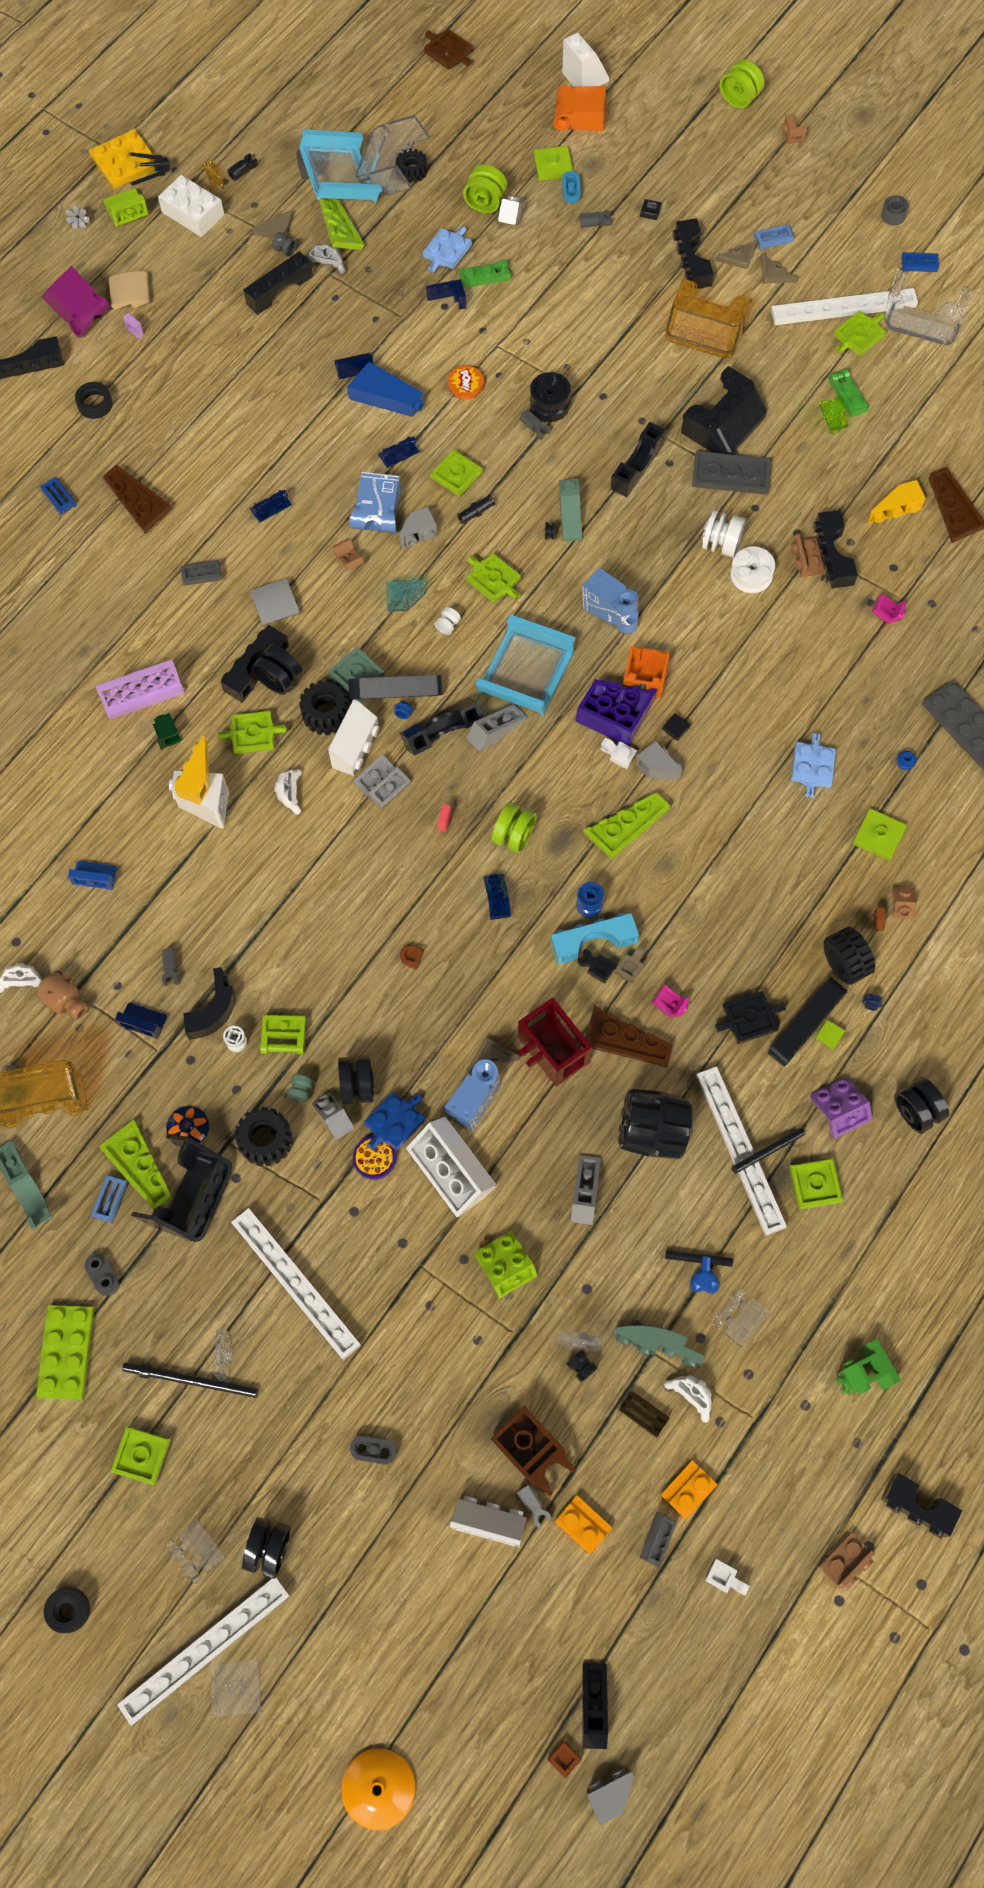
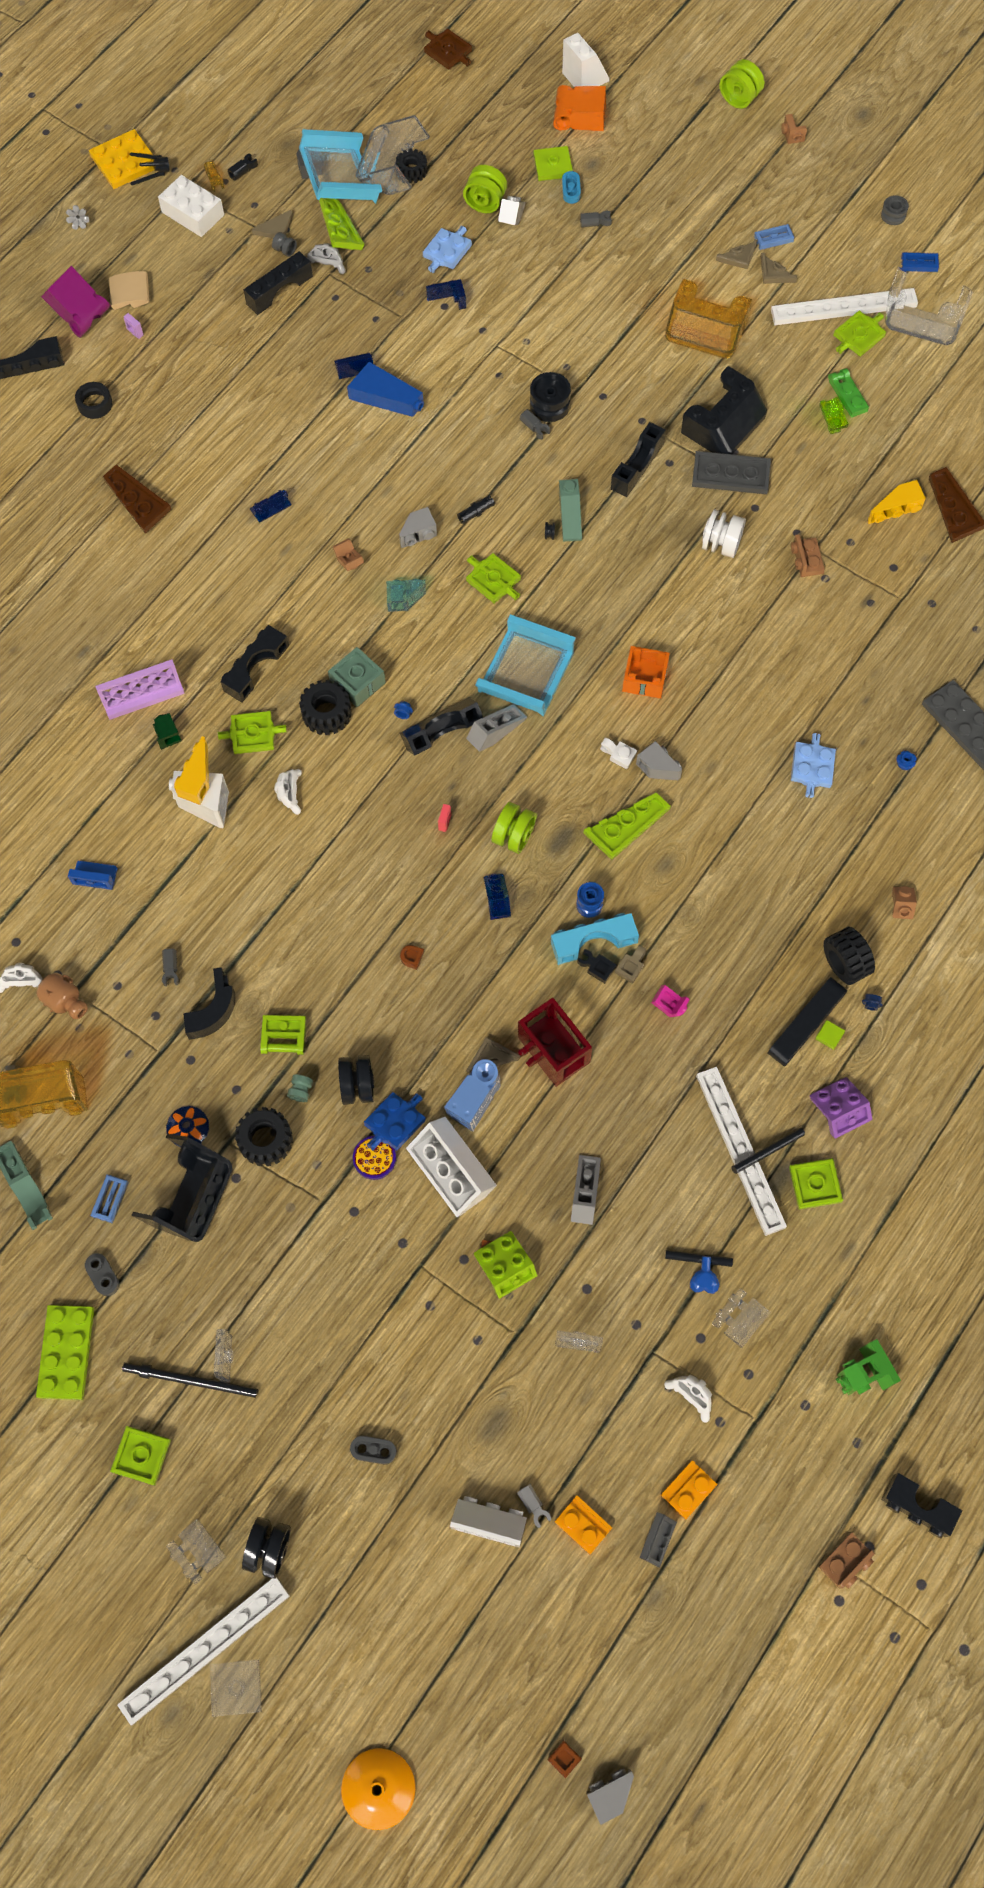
blue tile [40,477,77,515] -> none
black tyre [44,1587,90,1633] -> none
lime wing [99,1119,172,1211] -> none
lime bracket [103,188,148,227] -> none
clear blue panel [115,1003,167,1039] -> none
dark grey plate [181,560,222,586] -> none
white wheel [223,1026,247,1052] -> none
white plate [231,1208,361,1361] -> none
light grey slope [250,579,300,626] -> none
black wheel [251,645,303,695] -> none
light grey slope [312,1093,354,1140] -> none
white slope [328,699,380,776] -> none
beam [348,675,443,700] -> none
medium blue piece [349,472,401,533] -> none
light grey slope [353,754,411,808] -> none
clear blue hinge [378,436,420,468] -> none
lime plate [430,449,483,497] -> none
white wheel [434,607,461,635] -> none
tile [448,365,484,400] -> none
bright green plate [459,260,511,288] -> none
reddish brown brick [490,1405,576,1497] -> none
black wheel [566,1349,598,1382] -> none
dark purple wedge [575,679,657,746] -> none
medium blue piece [582,568,638,634] -> none
black slope [582,1663,608,1749] -> none
reddish brown wing [586,1005,673,1067] -> none
sand green slope [613,1325,705,1369] -> none
black wheel [618,1089,693,1159] -> none
dark brown tile [618,1391,670,1438] -> none
black tile [640,199,662,220] -> none
black tile [662,713,691,741] -> none
black arch [673,218,714,290] -> none
white plate [705,1559,750,1596] -> none
black plate [715,991,786,1044] -> none
white wheel [730,546,775,593] -> none
black arch [813,510,858,589] -> none
lime plate [852,808,907,861] -> none
dark pink bracket [872,594,907,624] -> none
dark orange tile [873,908,885,931] -> none
black wheel [894,1077,949,1134] -> none

